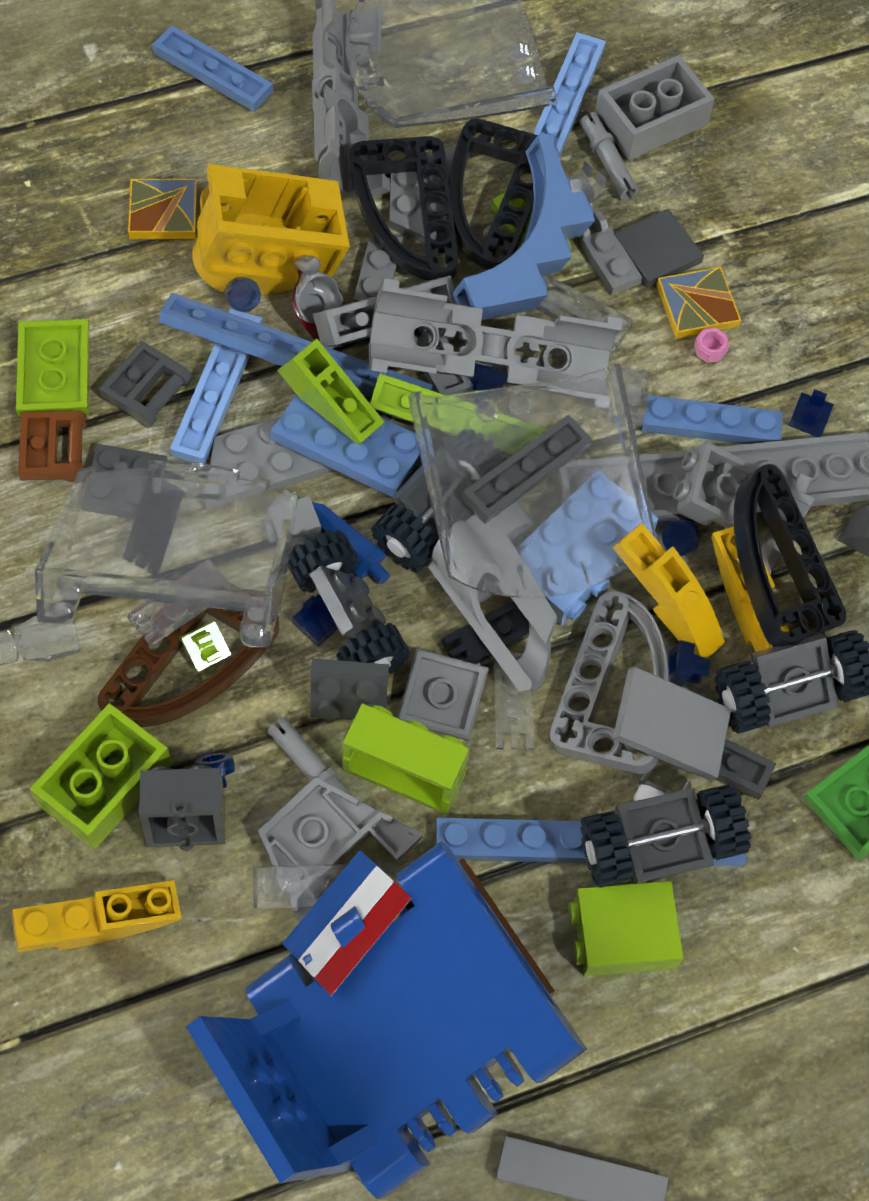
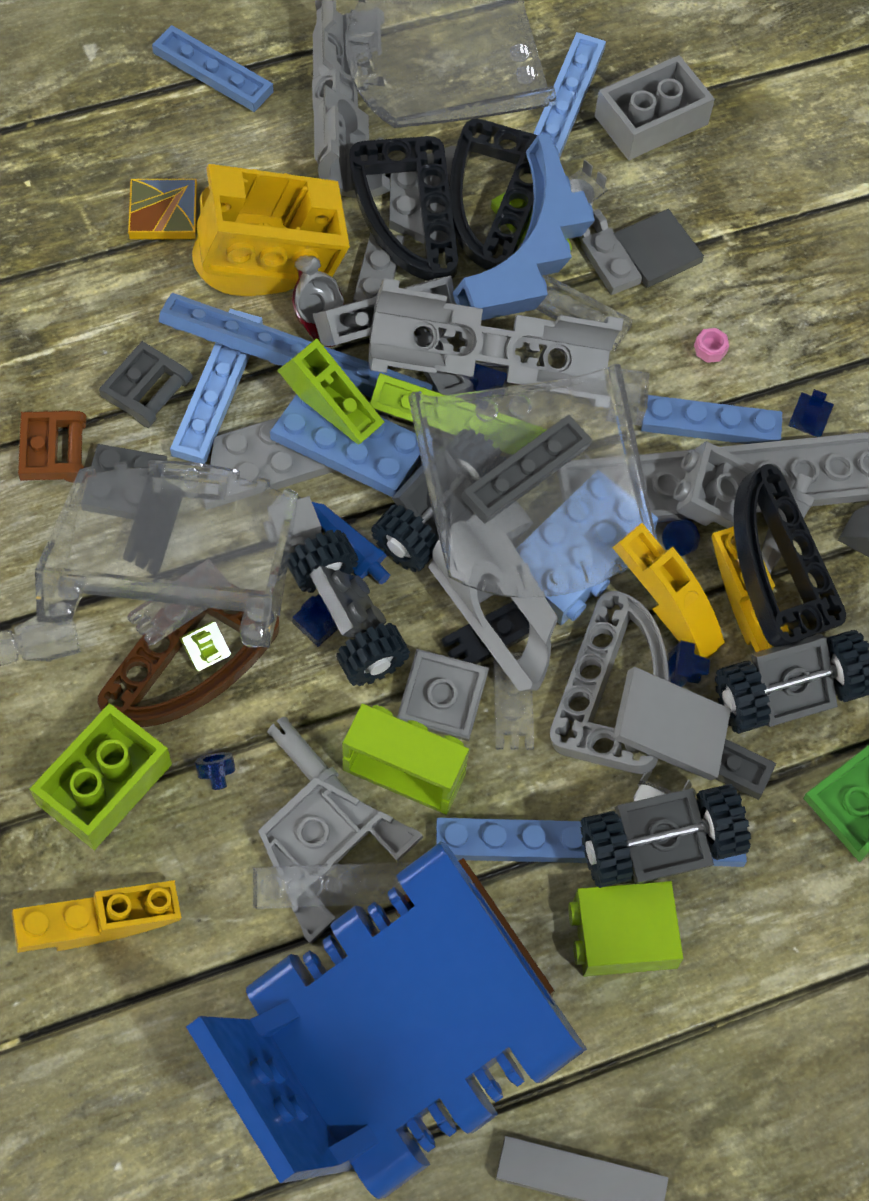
lime plate [16,319,90,417] -> none
dark grey brick [139,765,225,851] -> none
clear blue tile [224,277,261,312] -> none
sticker [282,850,412,996] -> none
dark grey plate [310,658,389,720] -> none
light grey pin [580,112,639,200] -> none
tile [656,266,741,339] -> none

